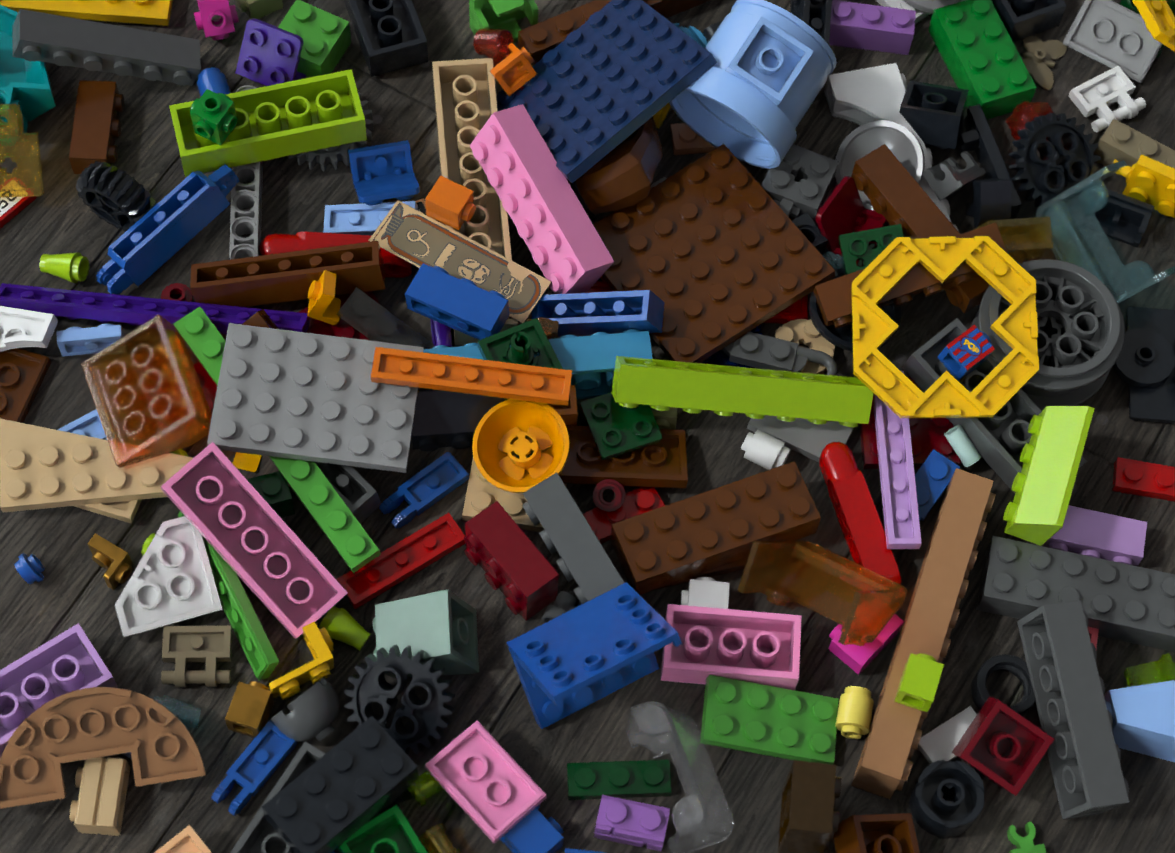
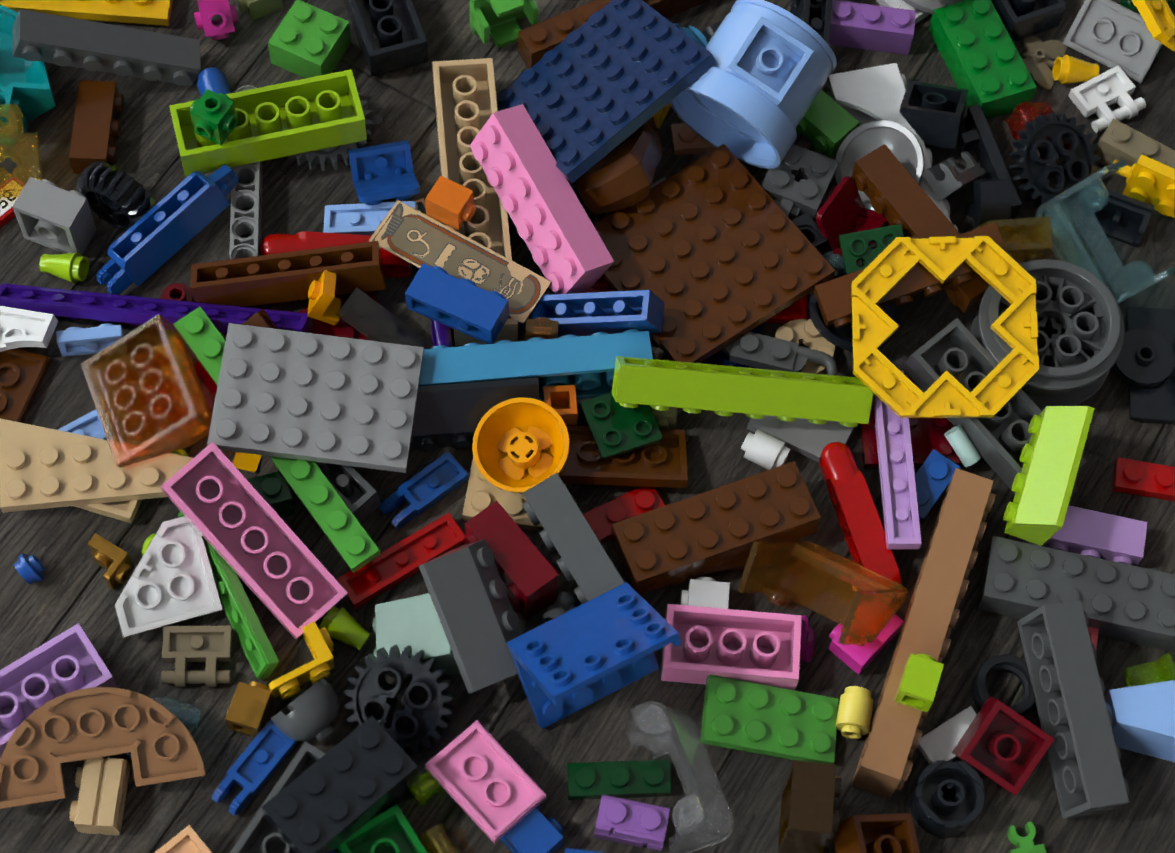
dark purple bracket [236,18,306,86] -> none
orange plate [371,347,572,406] -> none
clear red piece [473,28,514,67] -> none
dark green plate [478,318,563,400] -> none
orange bracket [490,42,537,96] -> none
dark red plate [593,479,626,512] -> none
blue brick [937,325,995,381] -> none
none -> light grey brick [12,177,97,255]
none -> dark grey slope [419,538,522,694]
none -> magenta piece [774,612,815,663]
none -> bright green brick [795,90,860,159]
none -> yellow cone [1052,55,1099,84]

